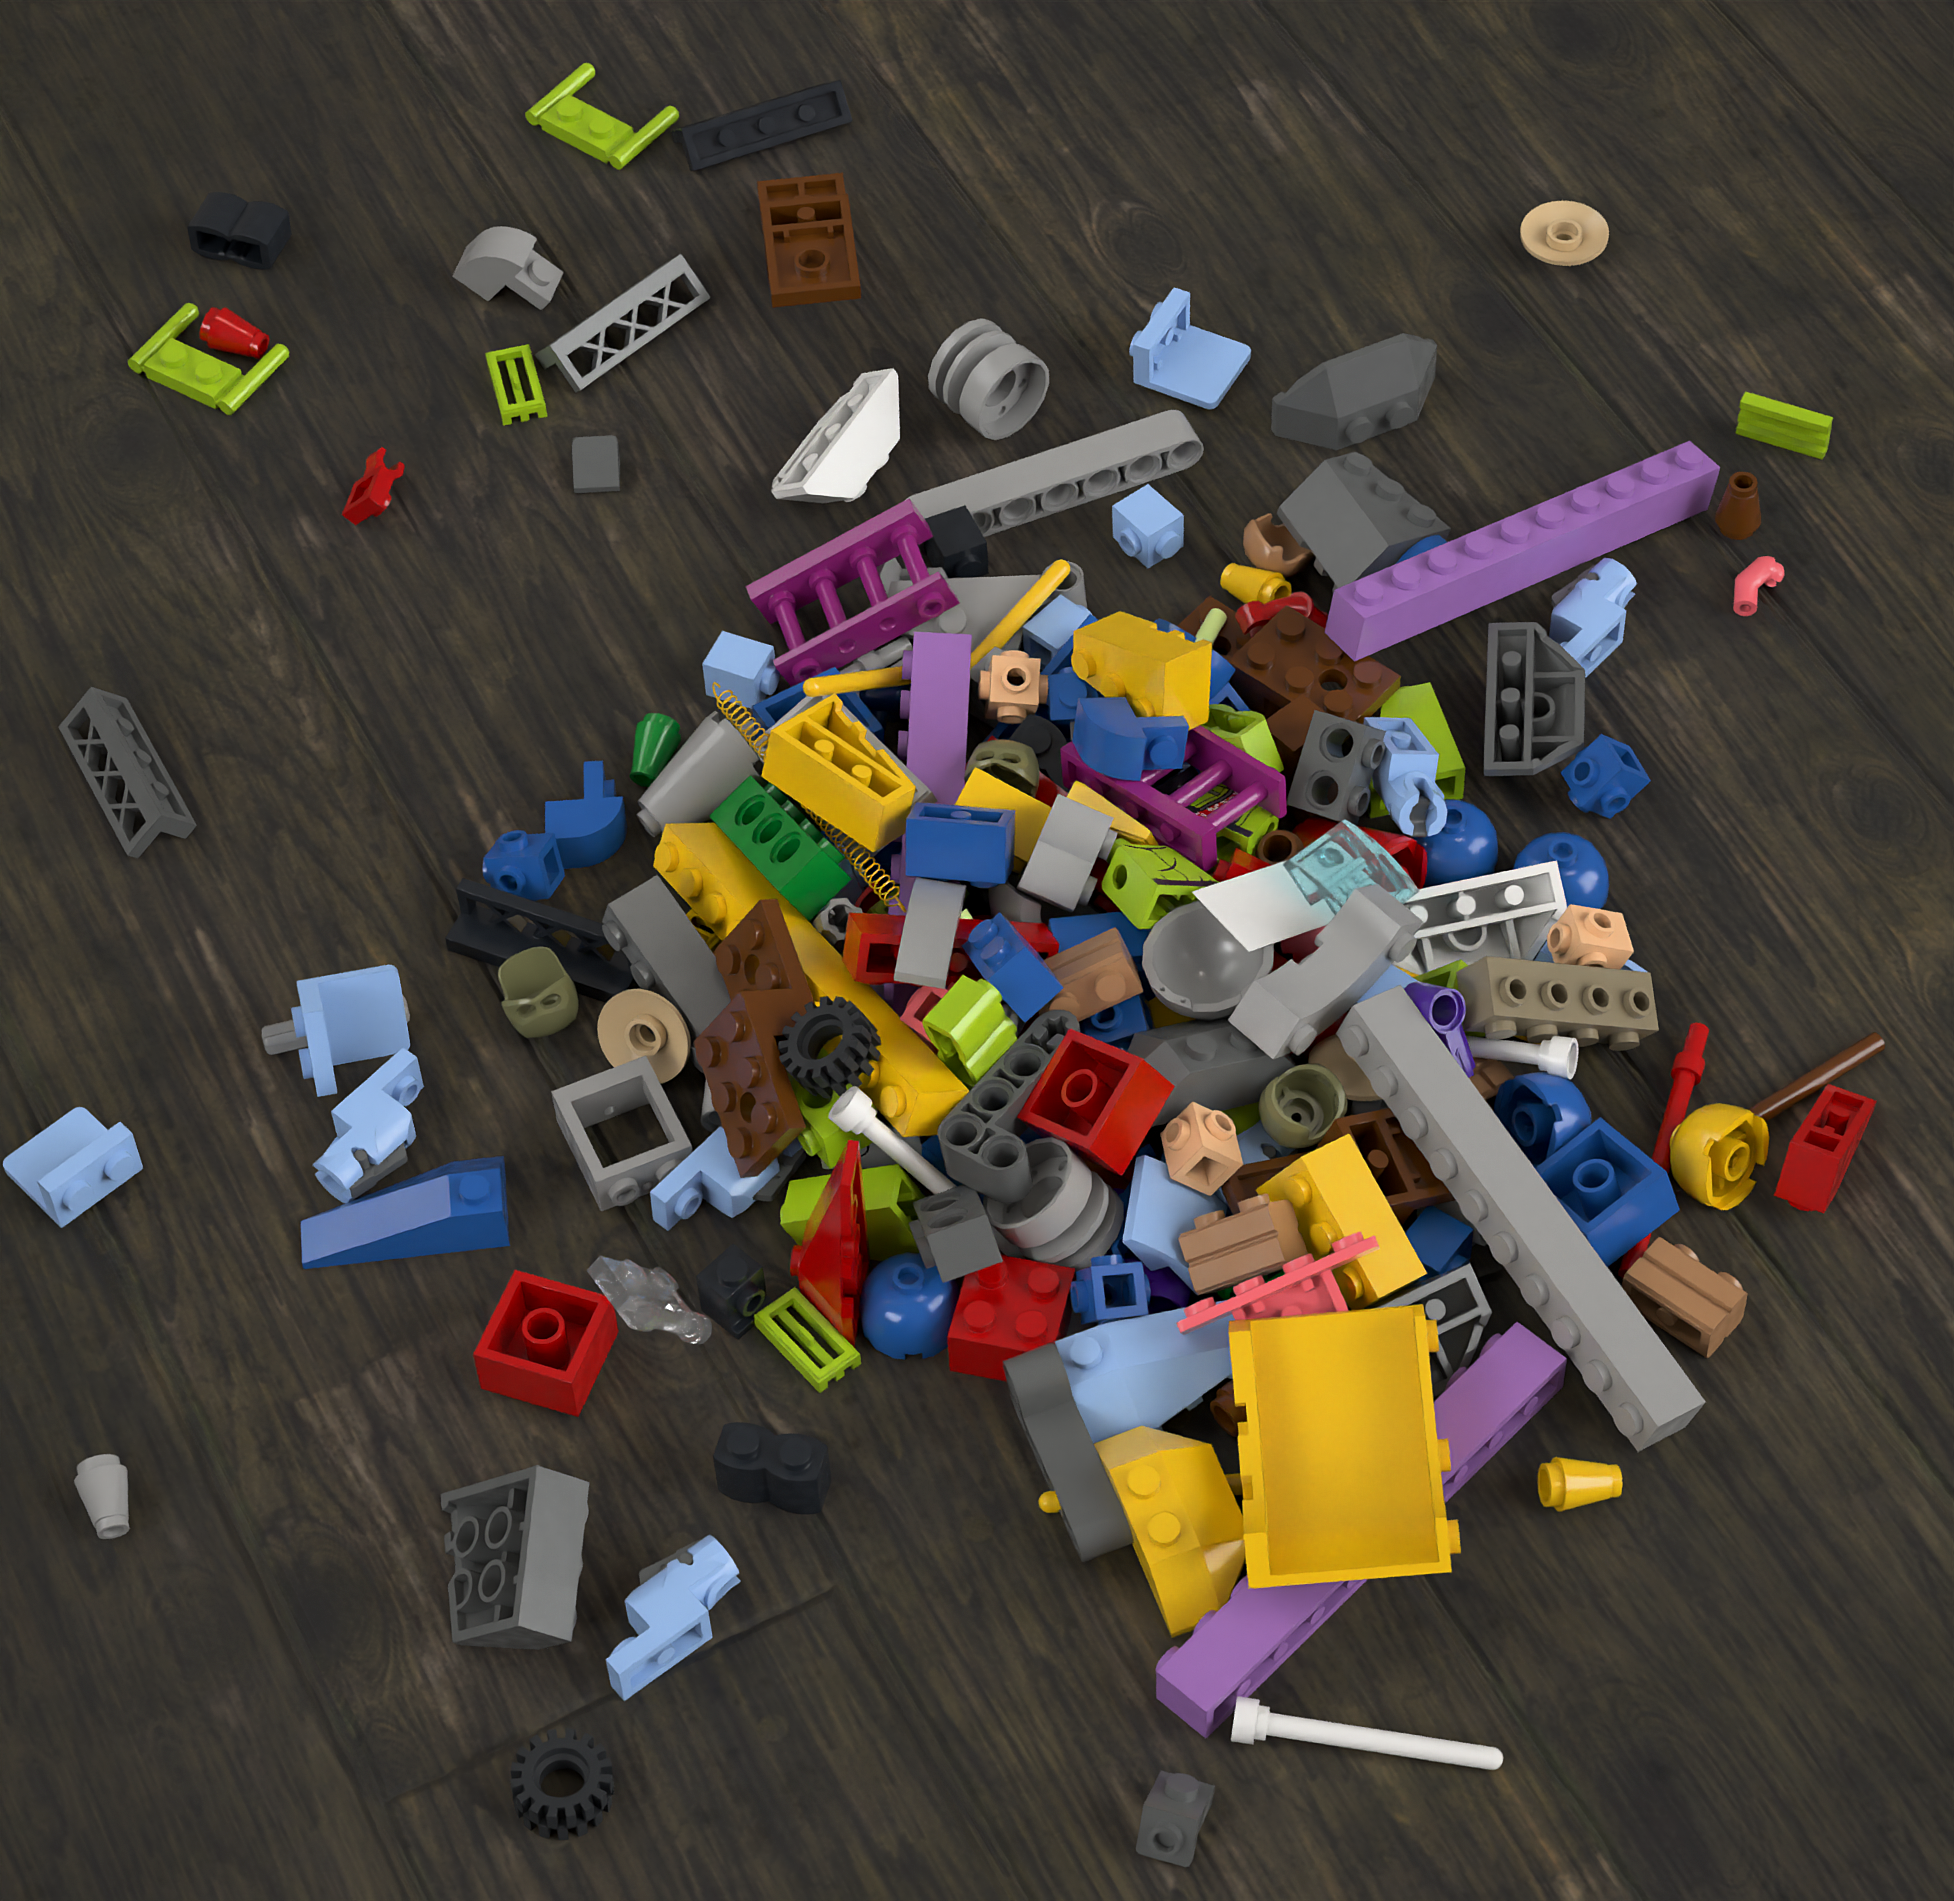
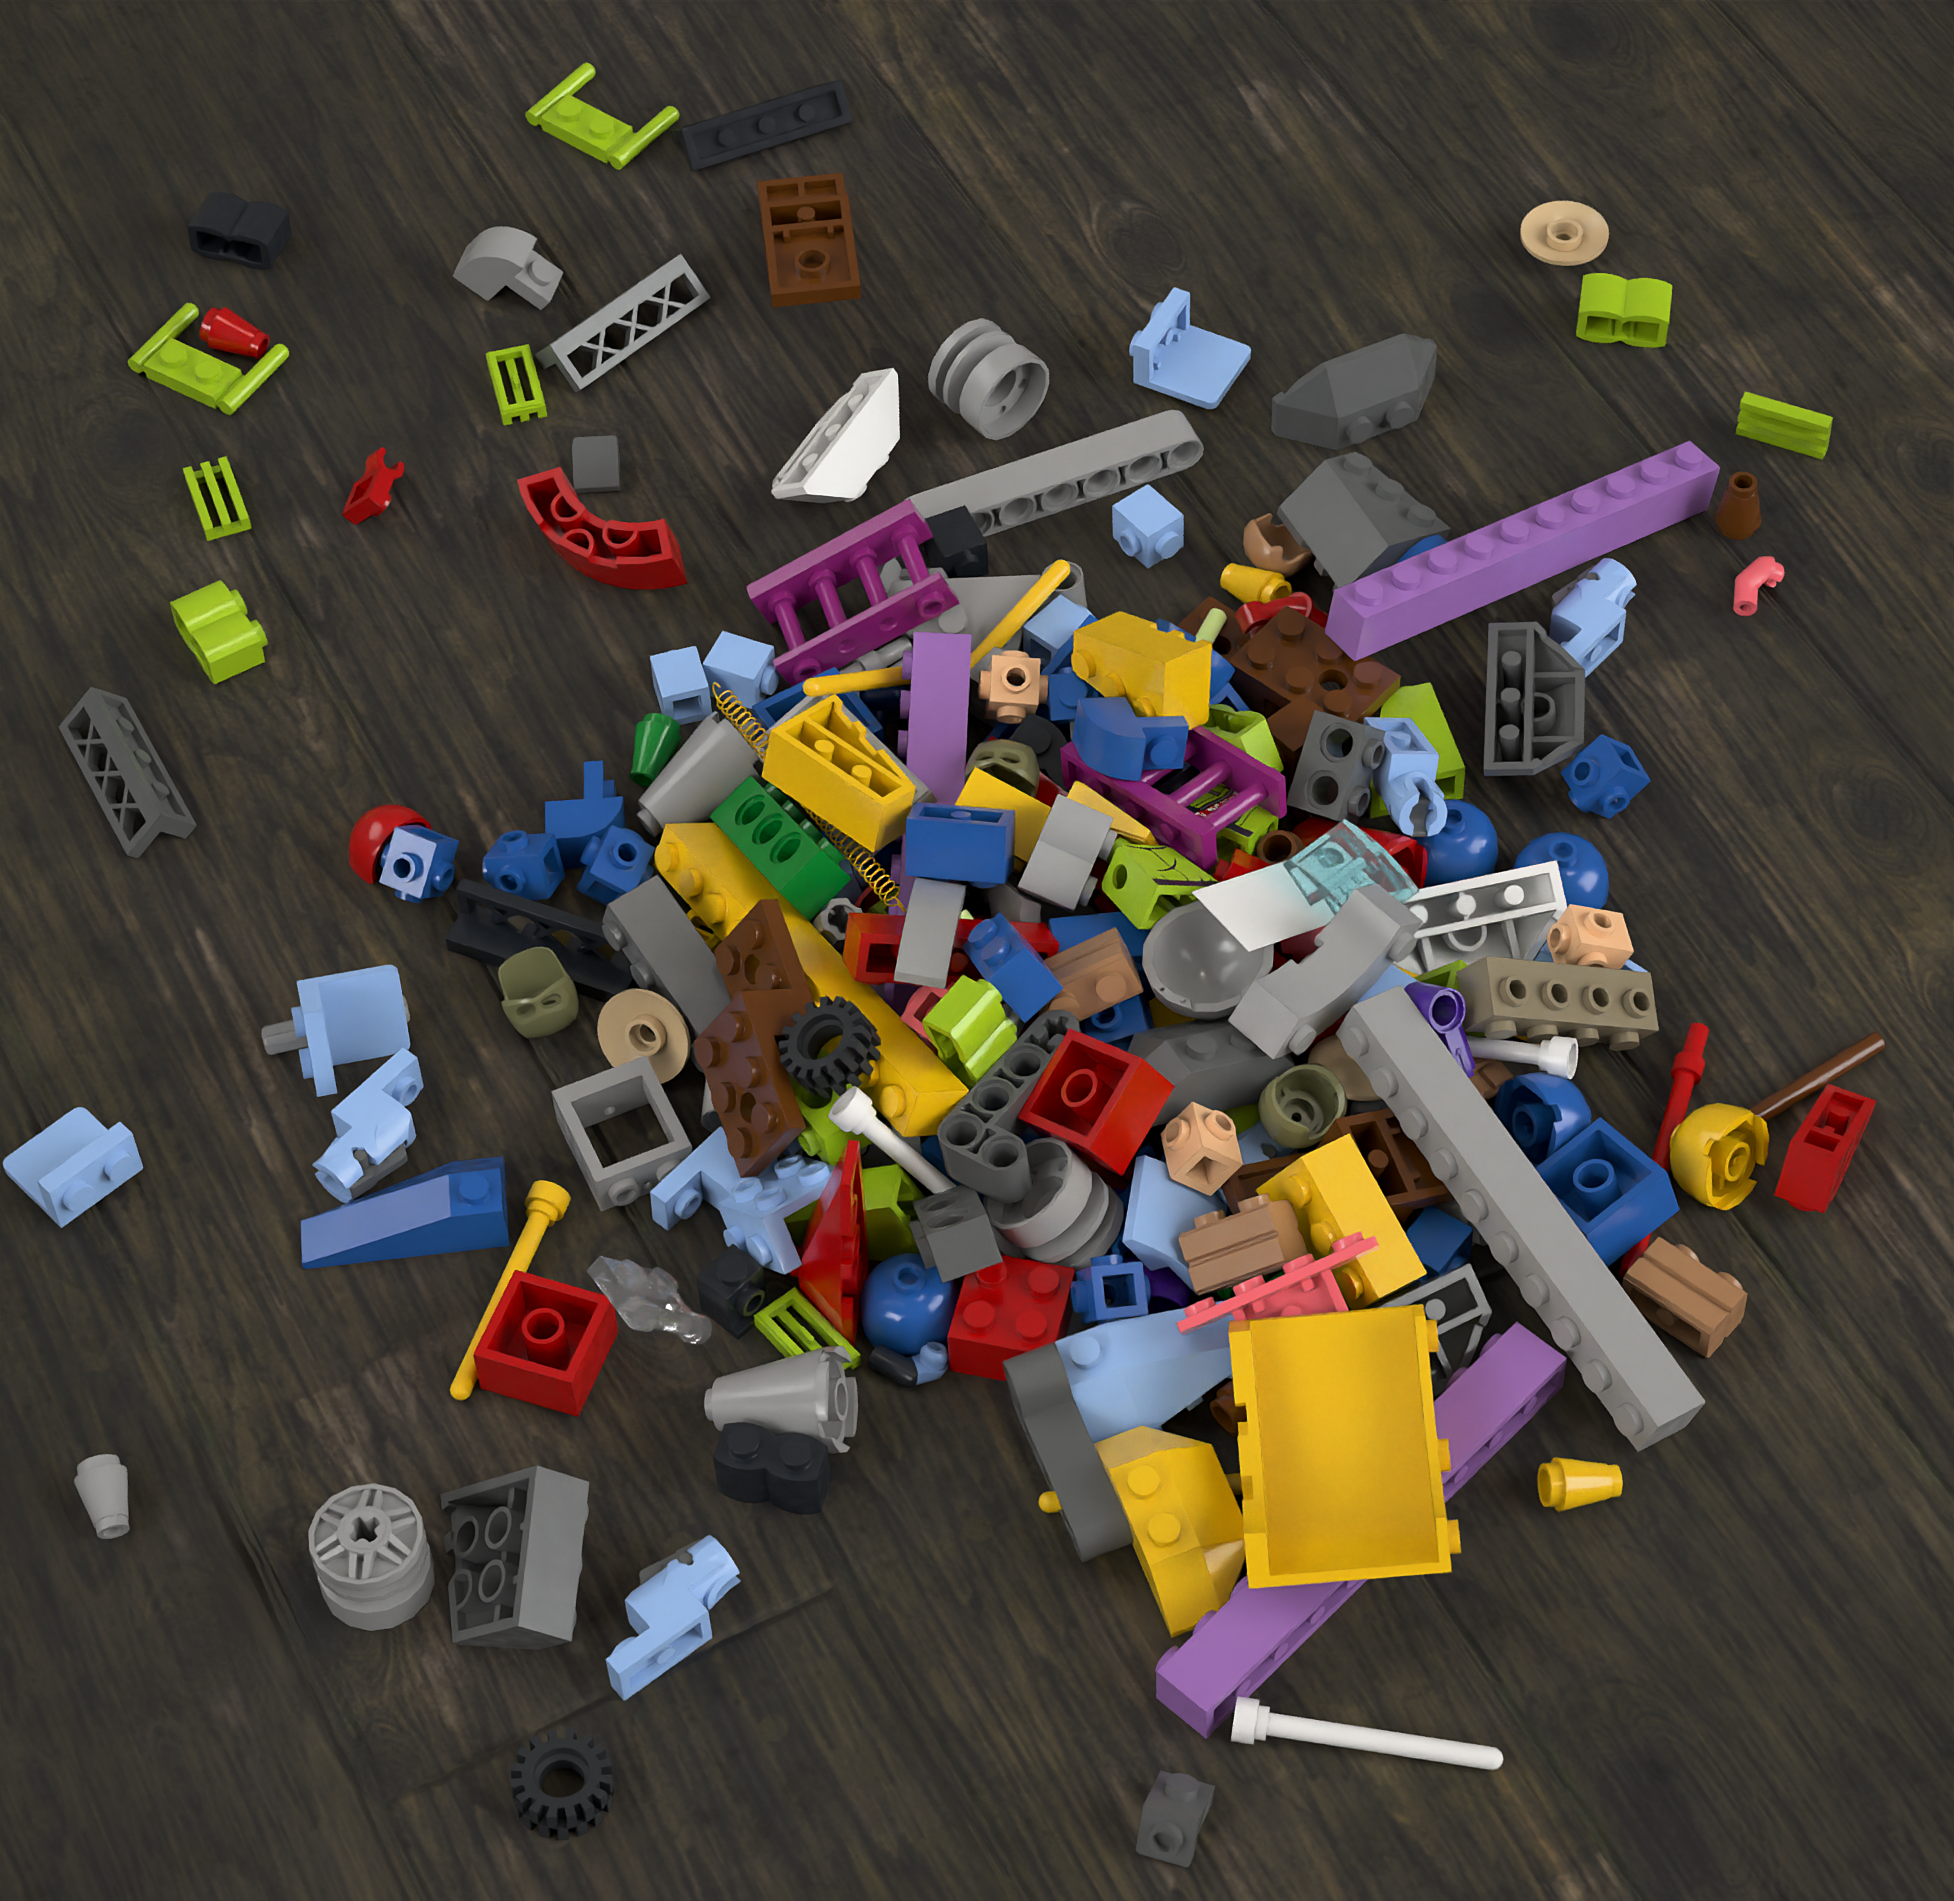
none -> lime brick [170,580,268,684]
none -> lime tile [183,456,252,541]
none -> light grey wheel [308,1484,435,1631]
none -> red helmet [348,804,432,884]
none -> blue brick [379,825,459,903]
none -> yellow piece [450,1180,571,1400]
none -> red brick [517,467,688,590]
none -> blue brick [576,825,655,906]
none -> light blue brick [650,646,712,725]
none -> light grey cone [704,1346,858,1454]
none -> light blue bracket [717,1155,835,1275]
none -> arm [868,1342,949,1387]
none -> lime brick [1576,273,1672,348]

